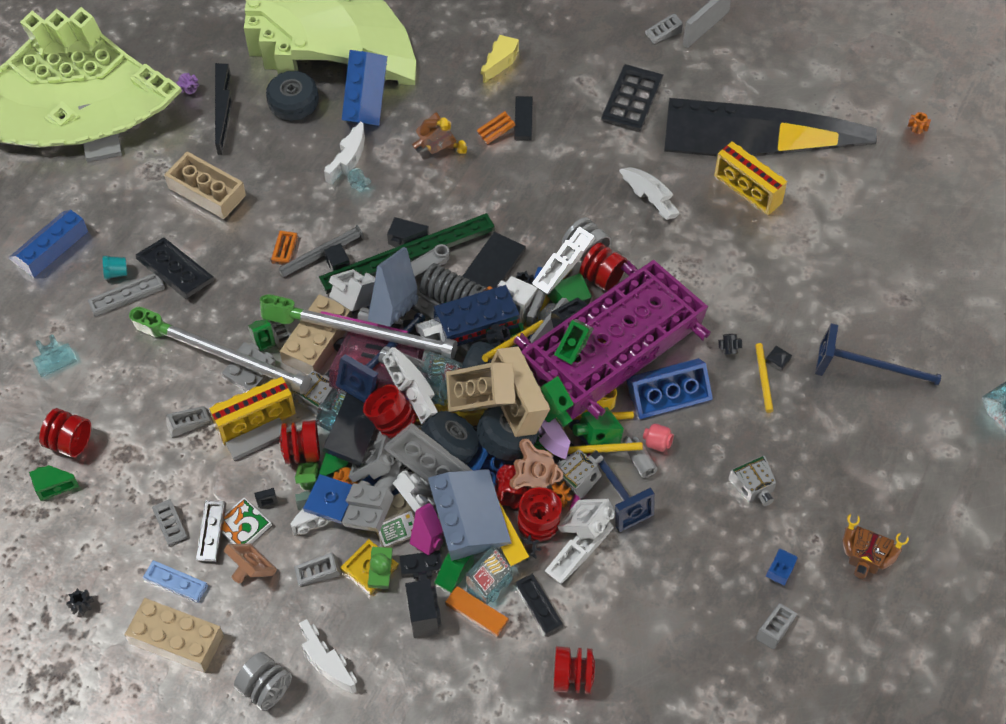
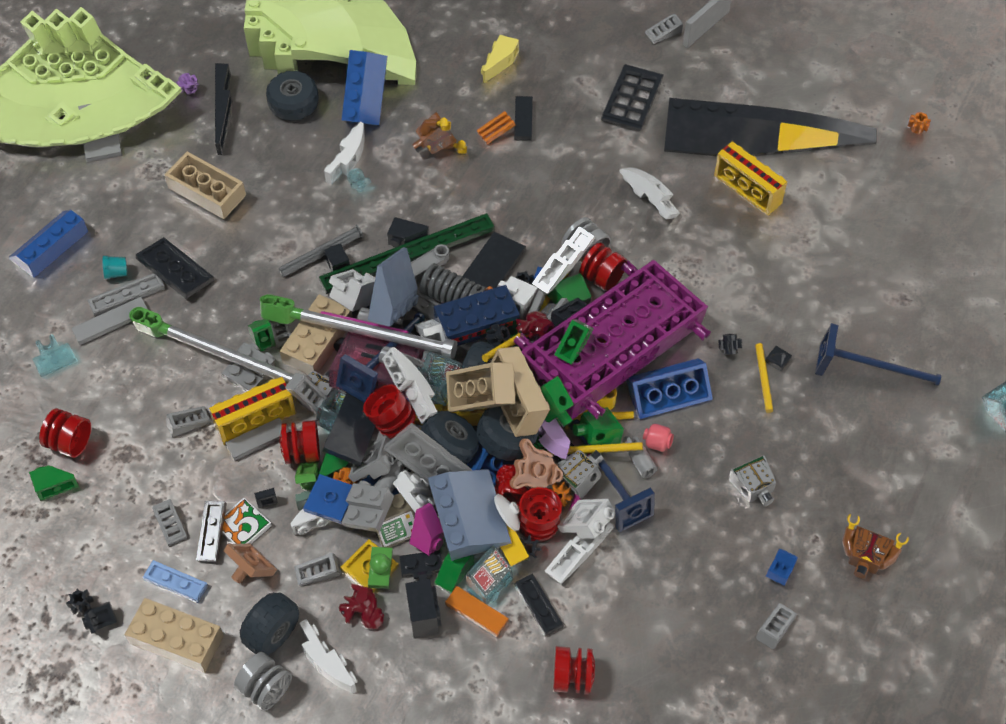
orange tile [271,231,298,265] -> none
none -> light grey tile [71,297,147,345]
none -> black bracket [82,601,117,634]
none -> black wheel [239,592,299,655]
none -> light grey slope [285,373,327,414]
none -> dark red animal [339,584,384,630]
none -> white dish [494,494,520,531]
none -> dark red animal [516,311,555,339]

